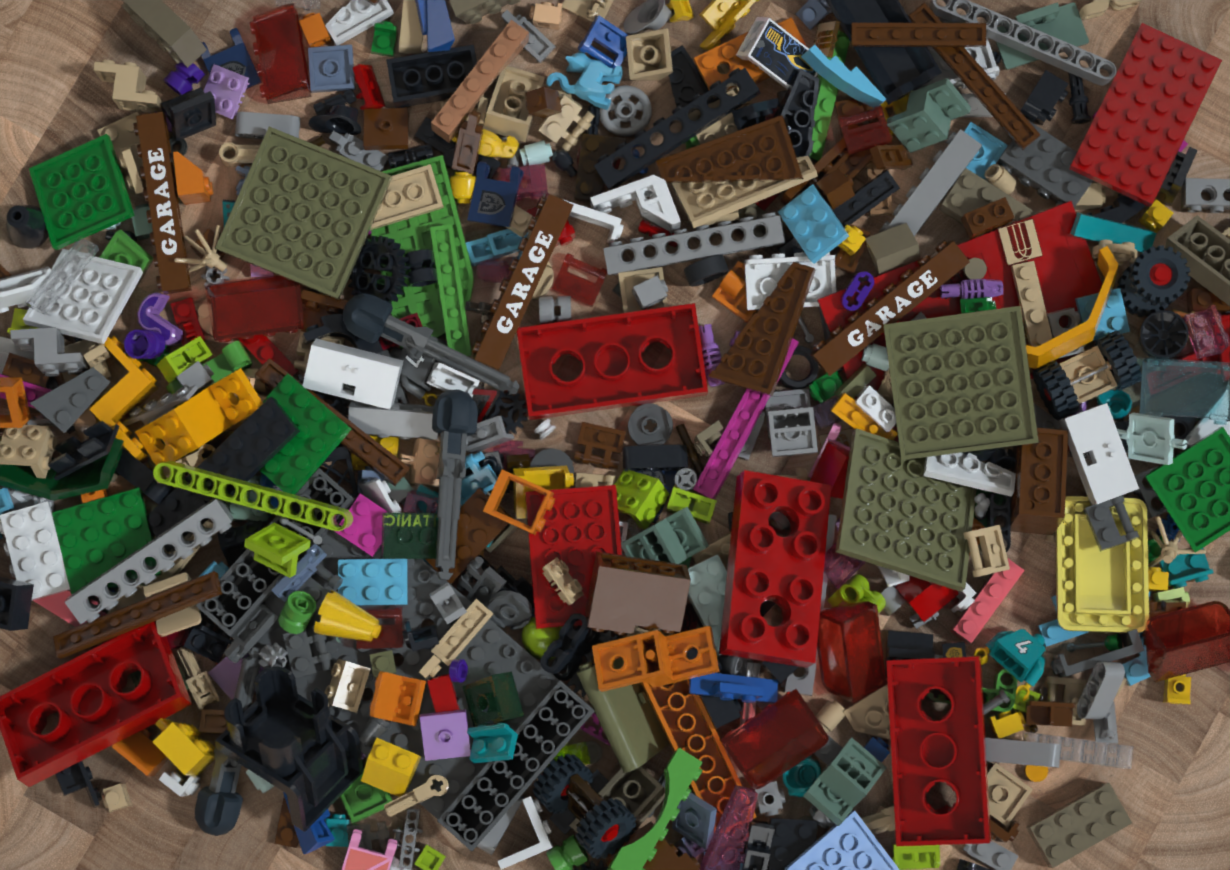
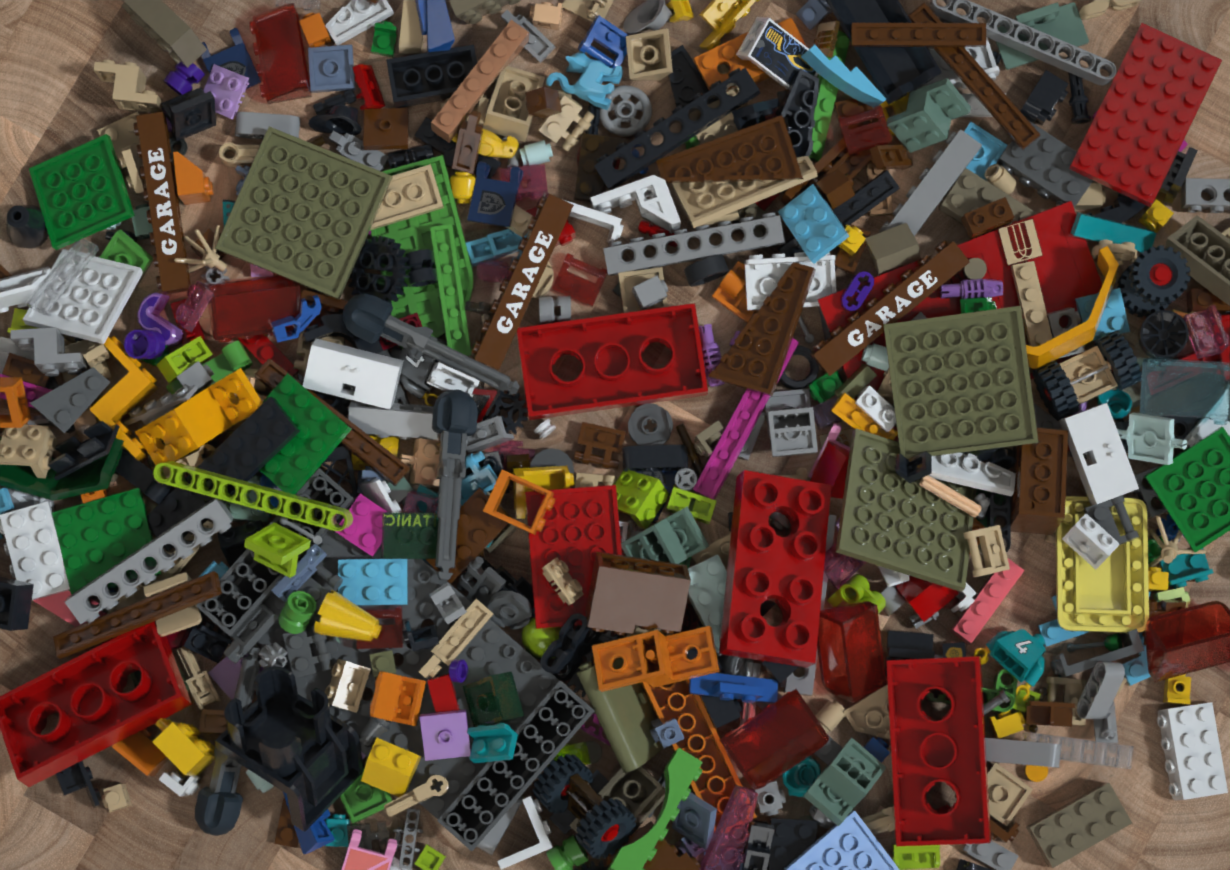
black cylinder [552,149,578,178] -> none
none -> clear pink plate [176,280,214,332]
none -> blue piece [271,295,322,343]
none -> sand blue bracket [650,718,684,748]
none -> black bracket [895,451,932,483]
none -> light nougat axle [919,475,982,517]
none -> white bracket [1062,514,1119,570]
none -> white bracket [1157,702,1228,801]

